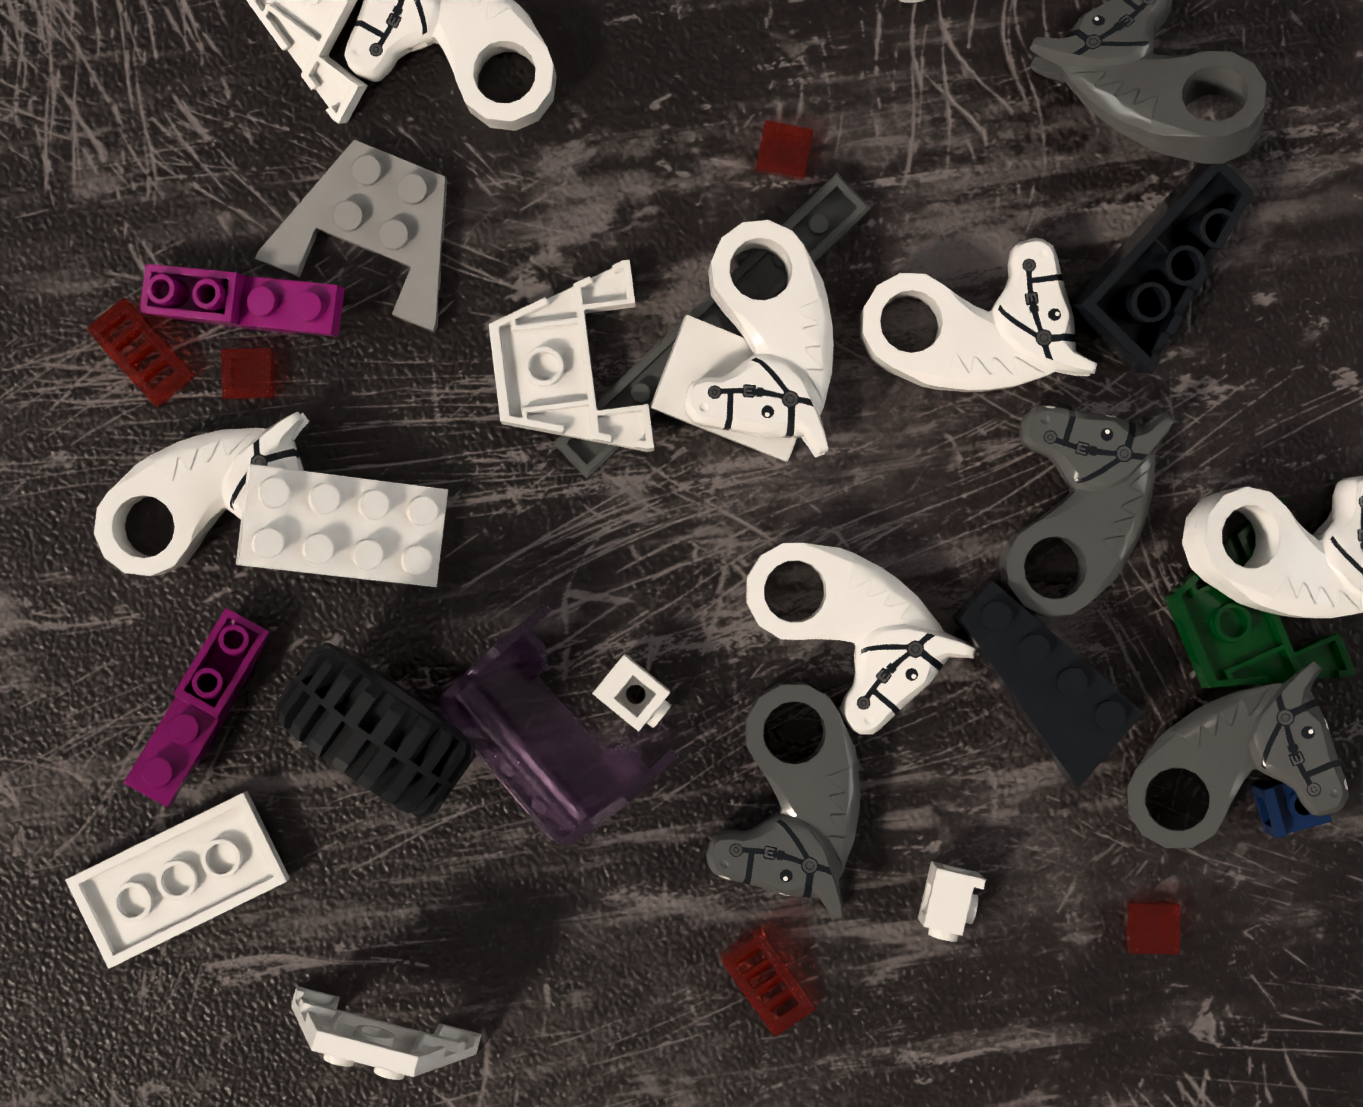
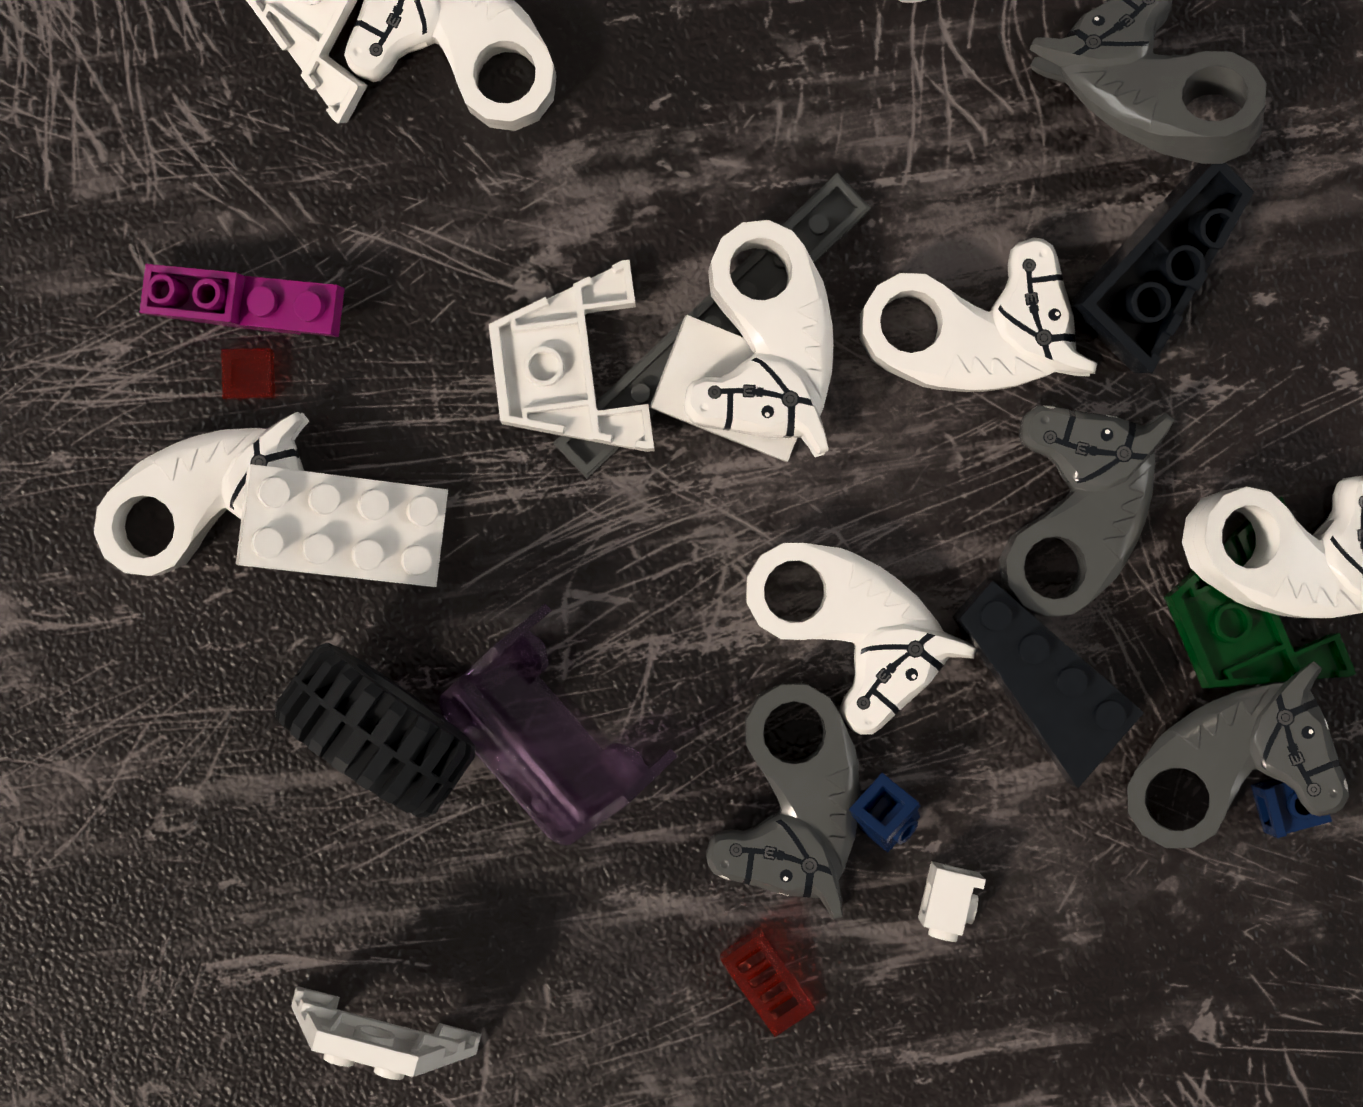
white plate [65,791,290,969] -> none
clear red slope [87,298,196,408] -> none
magenta slope [123,608,270,809] -> none
light grey wing [255,140,447,333] -> none
white brick [592,653,672,732] -> none
clear red tile [755,120,813,181] -> none
clear red tile [1126,901,1180,954] -> none
none -> dark blue brick [849,773,921,852]

